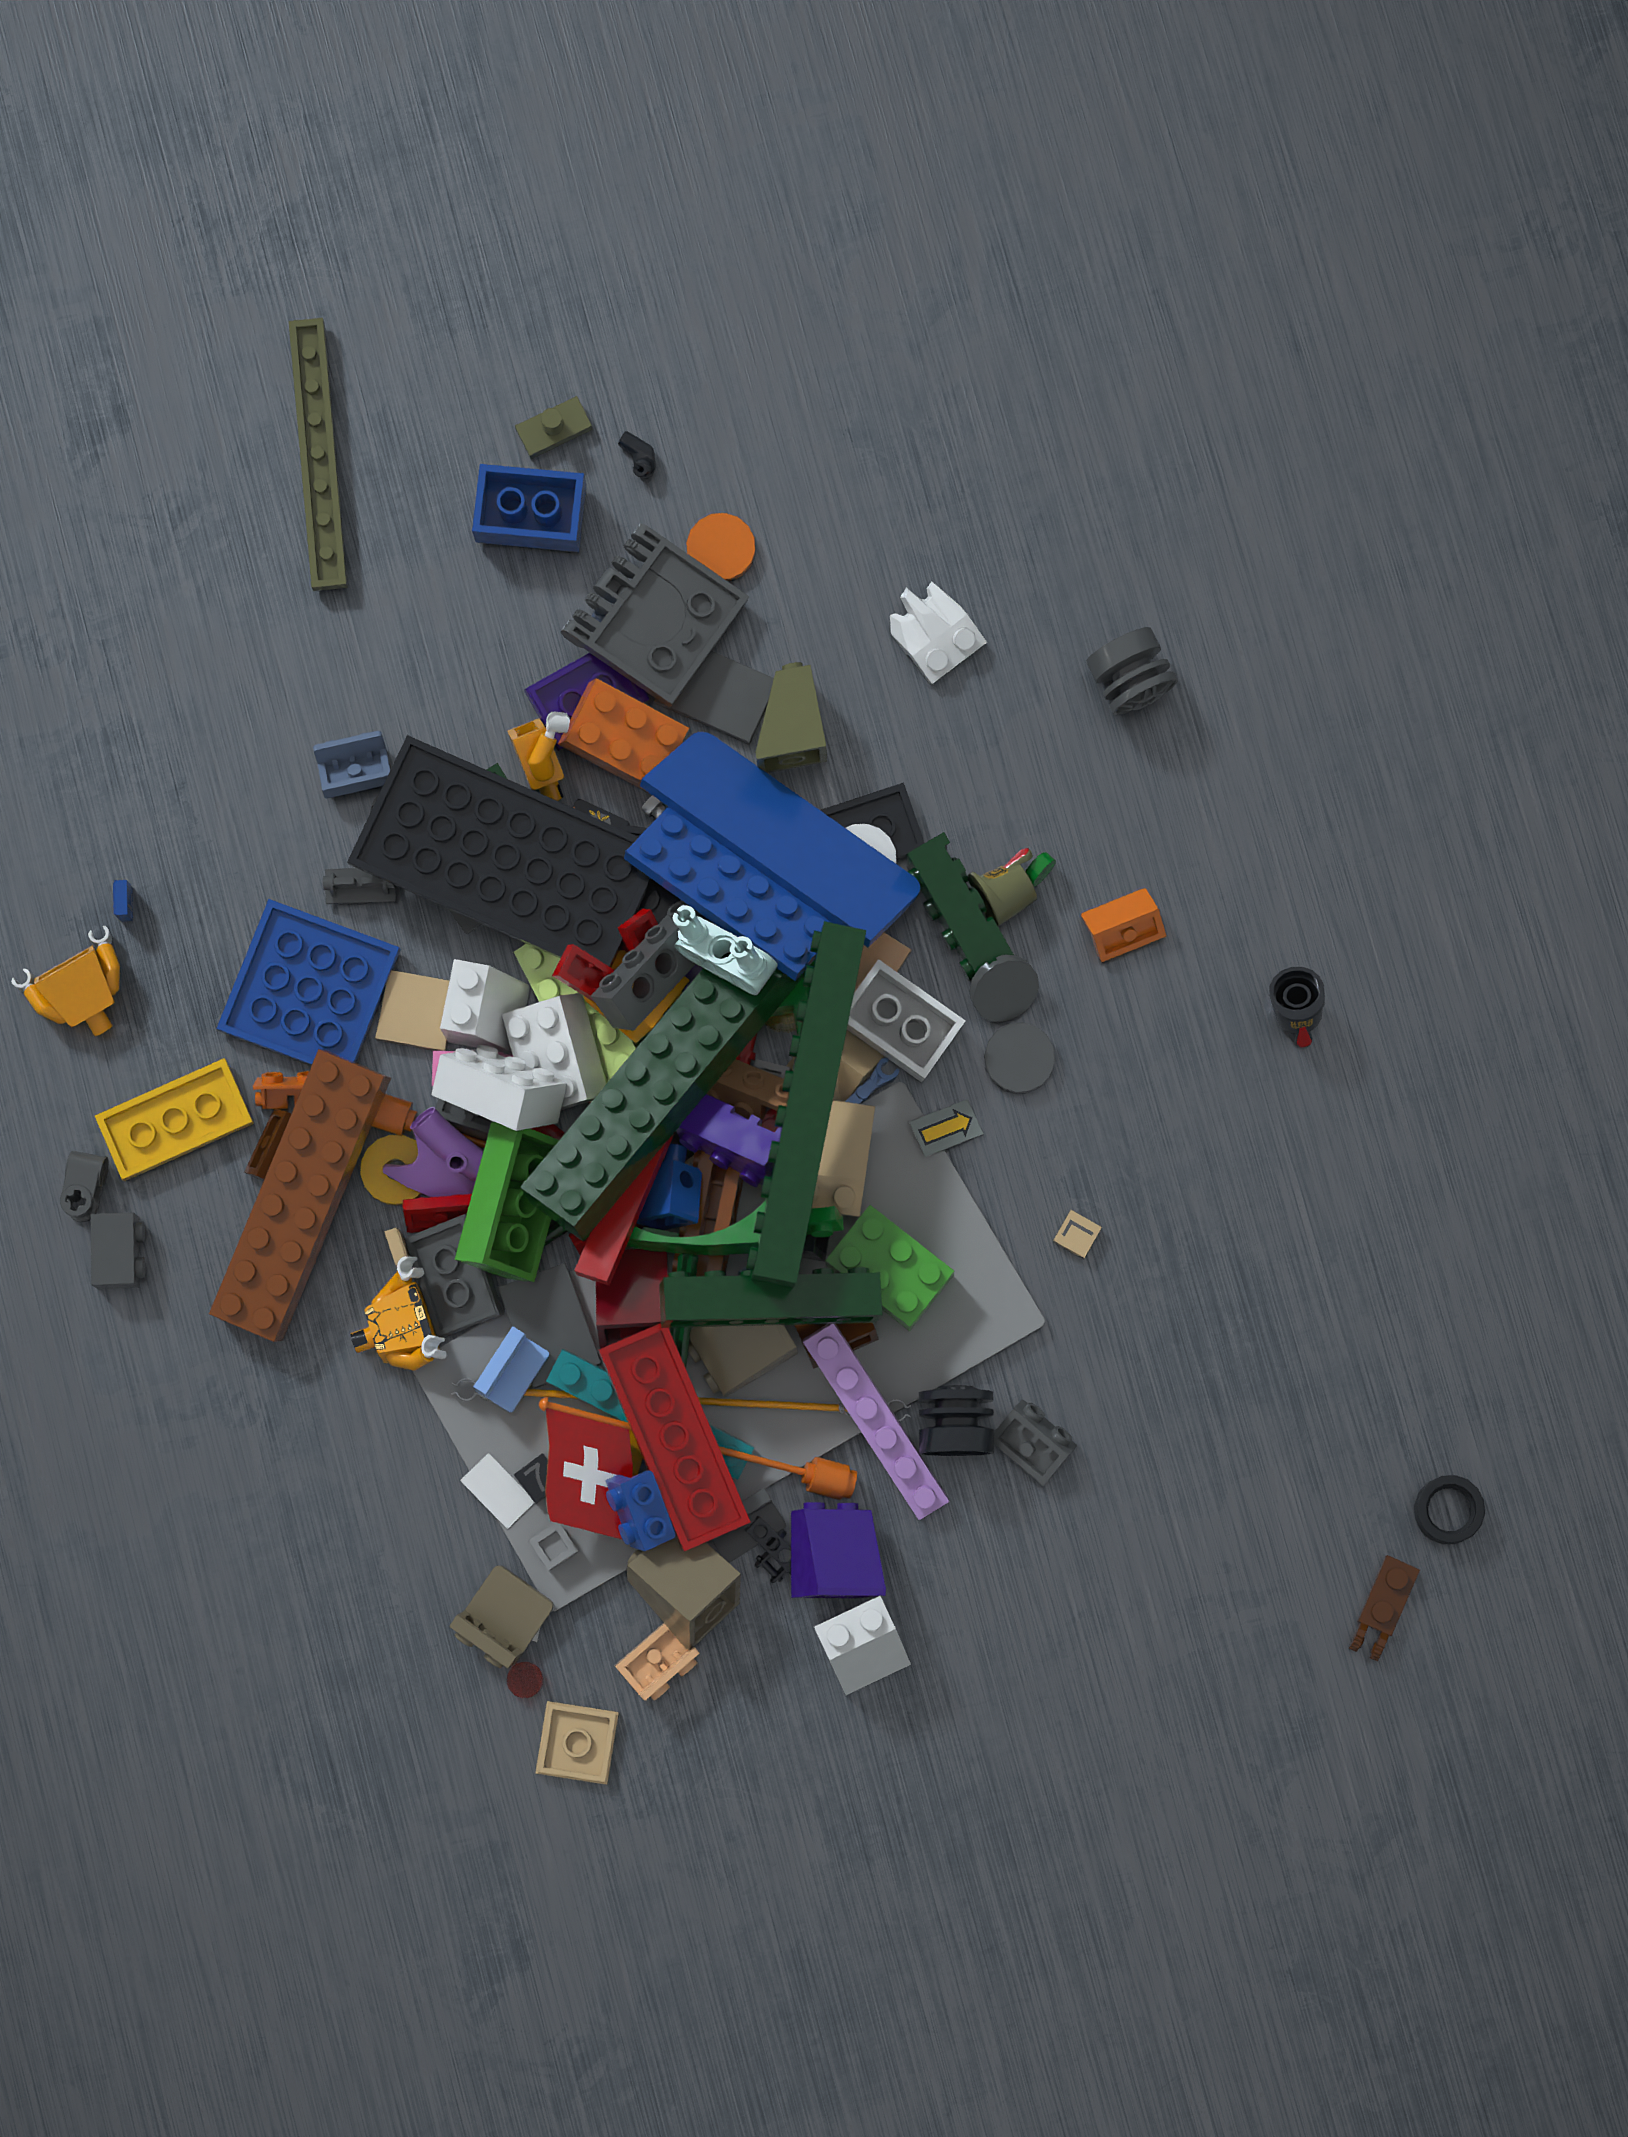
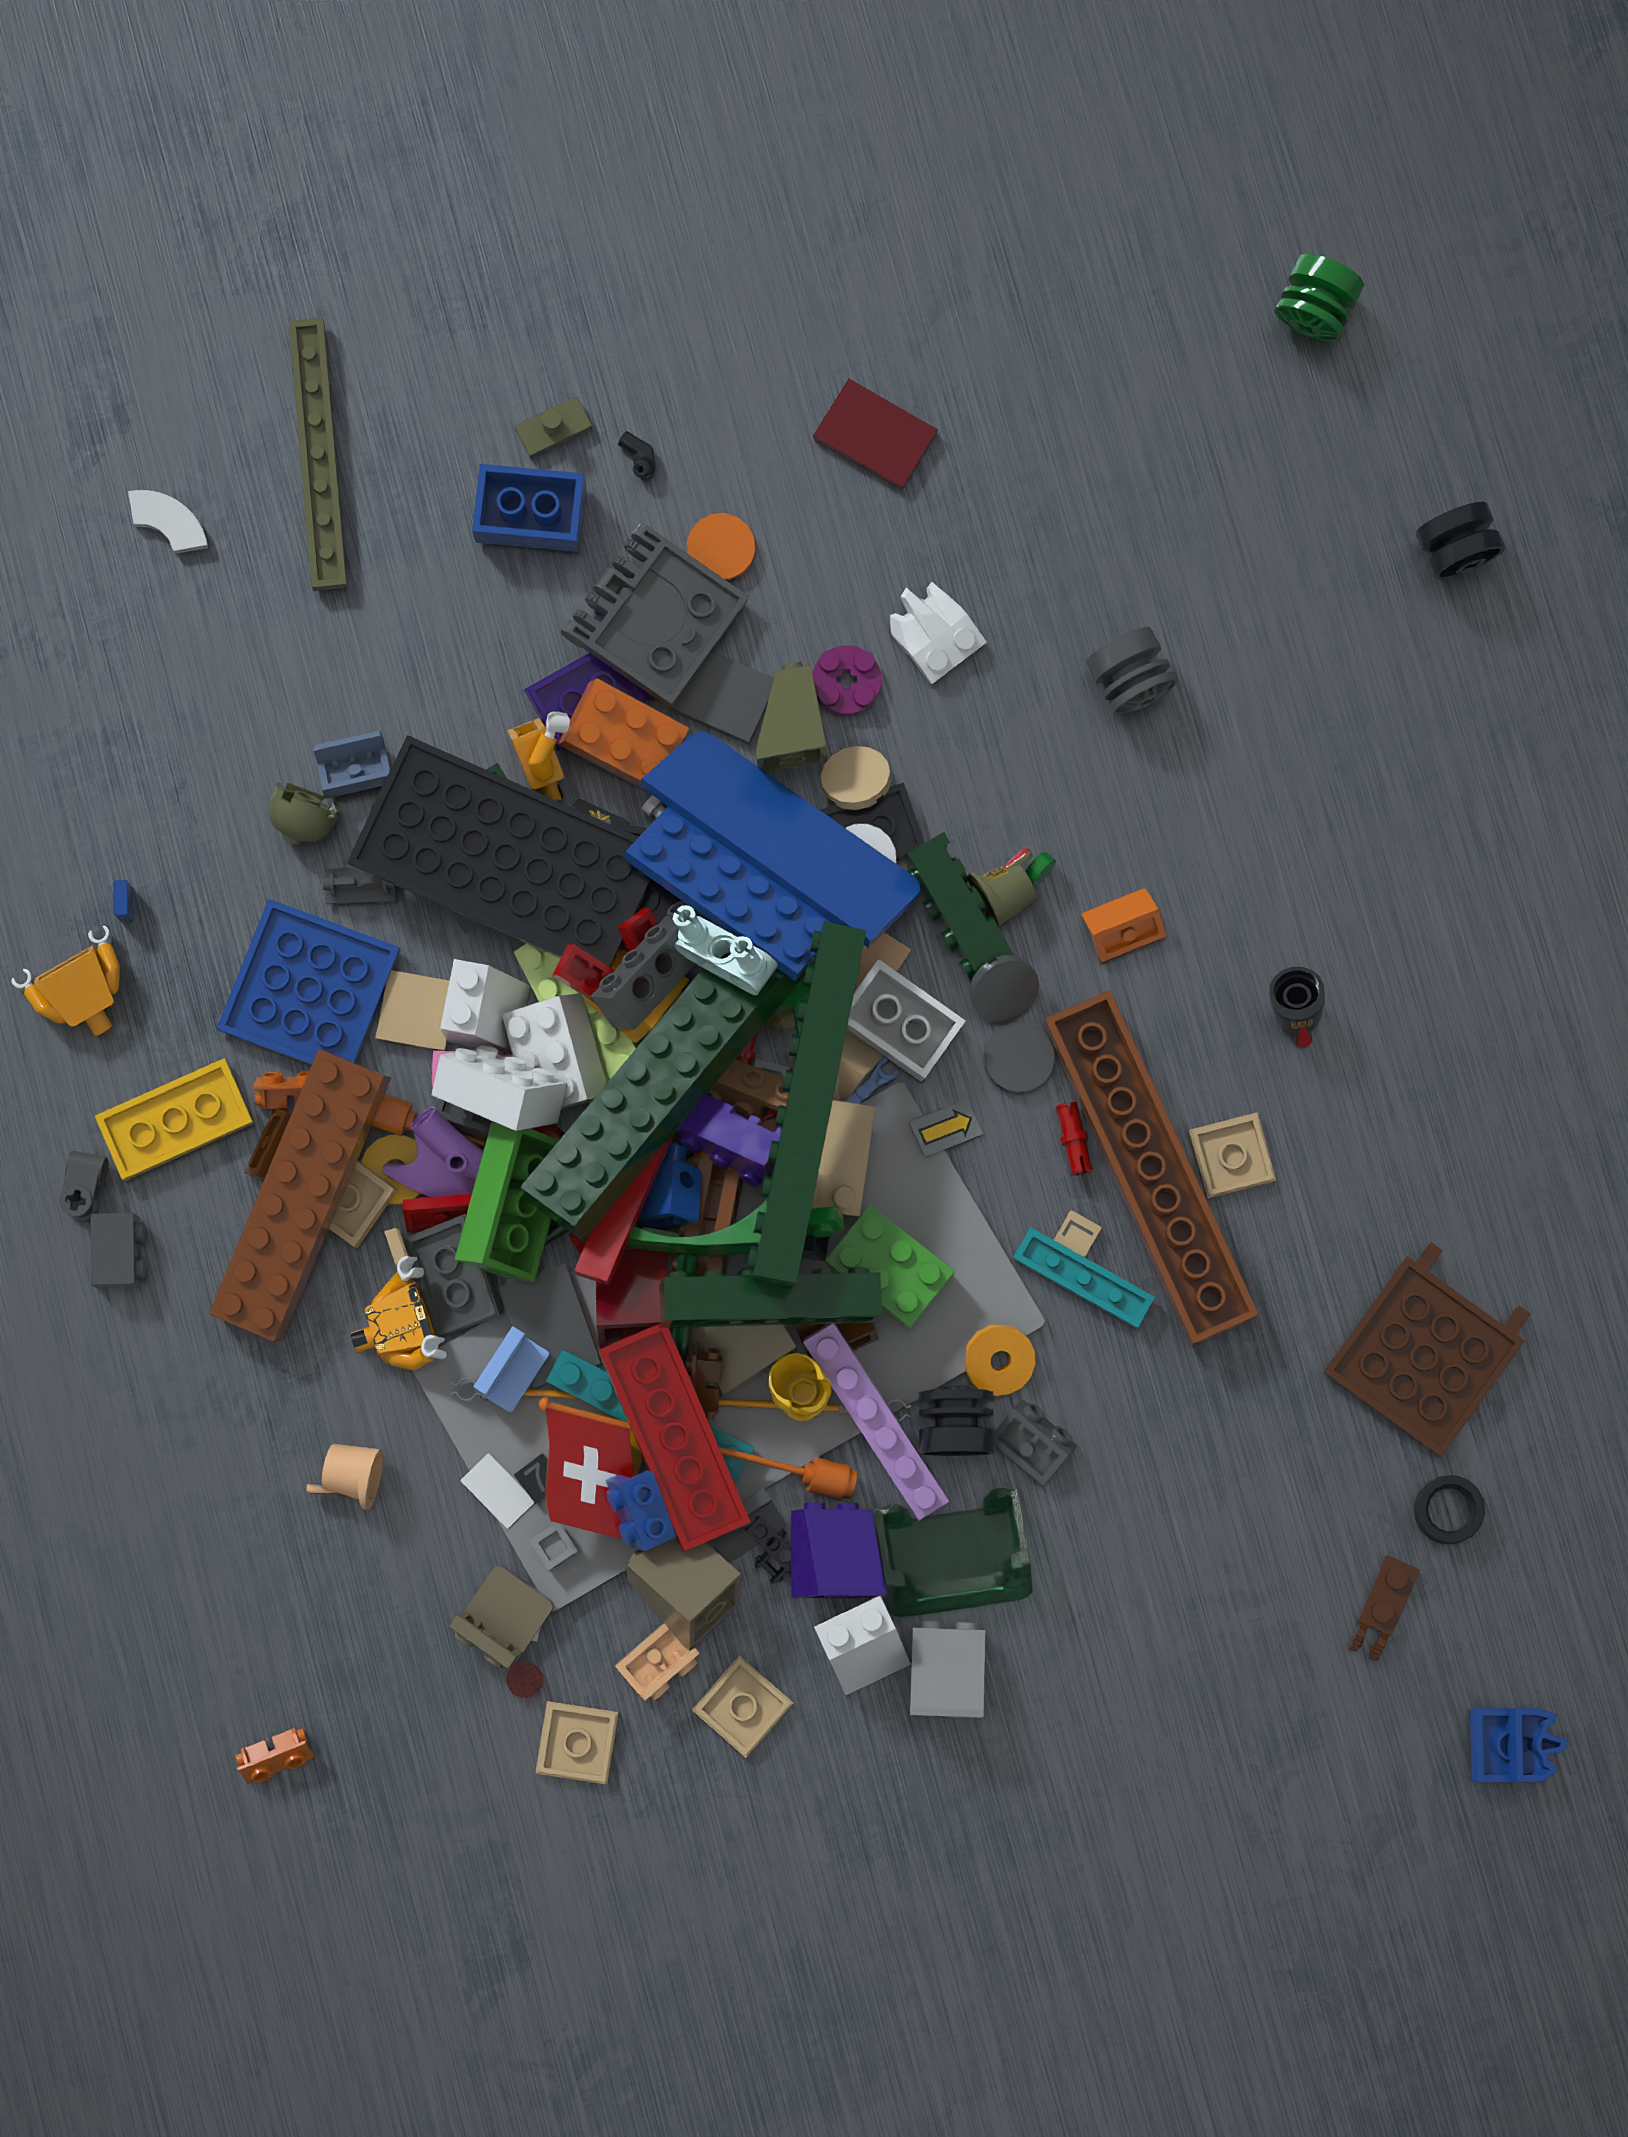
none -> white tile [128,490,209,554]
none -> orange hinge [235,1728,315,1784]
none -> olive cylinder [268,782,341,846]
none -> light nougat hat [306,1444,384,1511]
none -> tan tile [329,1160,398,1248]
none -> reddish brown hinge [685,1342,723,1420]
none -> tan tile [692,1655,794,1758]
none -> yellow piece [768,1353,832,1421]
none -> magenta plate [812,645,882,717]
none -> dark red tile [813,378,938,490]
none -> tan tile [820,746,892,810]
none -> clear green windscreen [875,1488,1033,1618]
none -> light grey slope [910,1621,985,1719]
none -> light orange tile [964,1324,1036,1396]
none -> teal plate [1013,1227,1155,1329]
none -> dark orange brick [1044,990,1259,1348]
none -> red pin [1055,1101,1093,1176]
none -> tan tile [1188,1112,1276,1199]
none -> green wheel [1274,253,1365,342]
none -> reddish brown plate [1323,1242,1531,1457]
none -> black wheel [1415,501,1506,580]
none -> blue plate [1470,1708,1568,1782]

